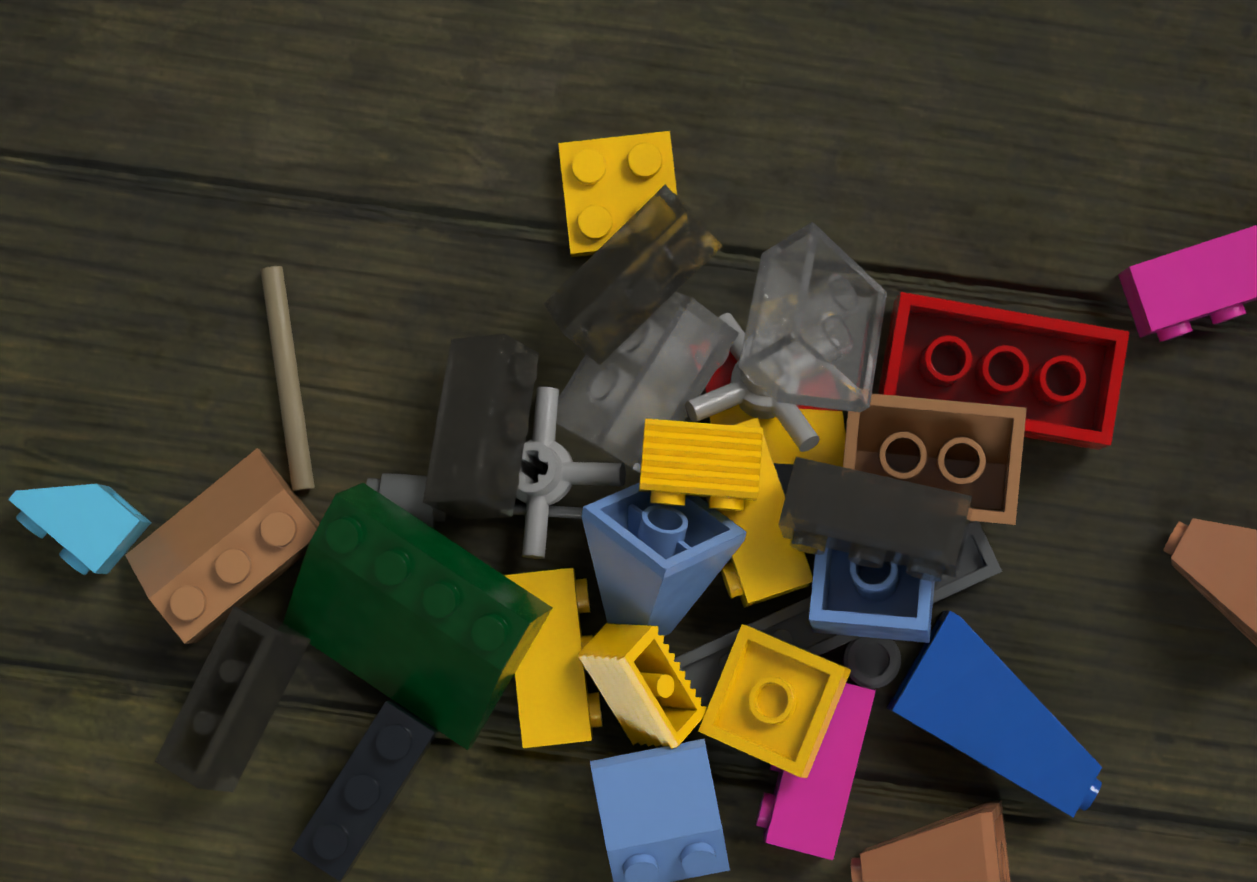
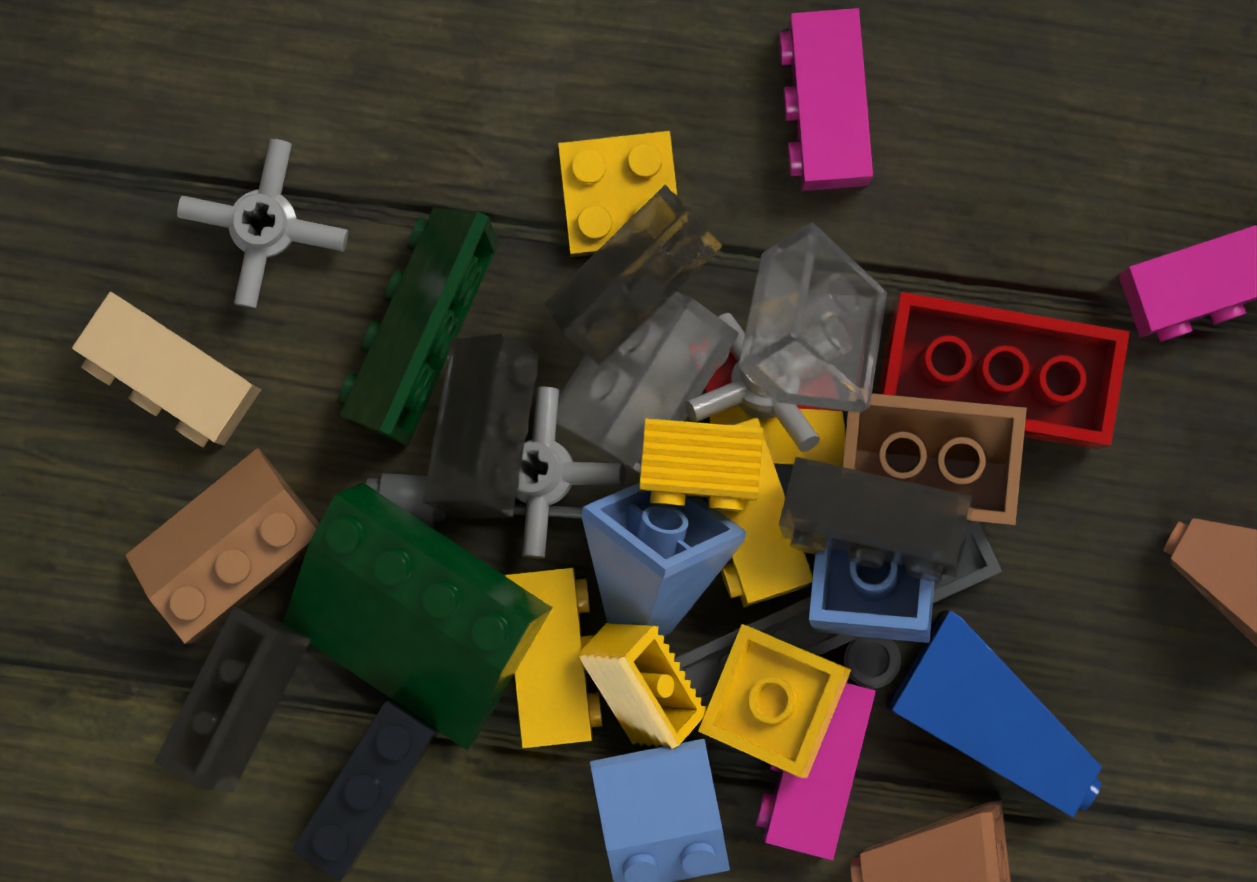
medium azure slope [8,484,152,575] -> none
dark tan bar [260,266,315,492] -> none
none -> tan brick [72,291,261,448]
none -> light grey bar [177,139,348,309]
none -> dark green slope [337,207,499,447]
none -> dark pink brick [779,8,873,191]

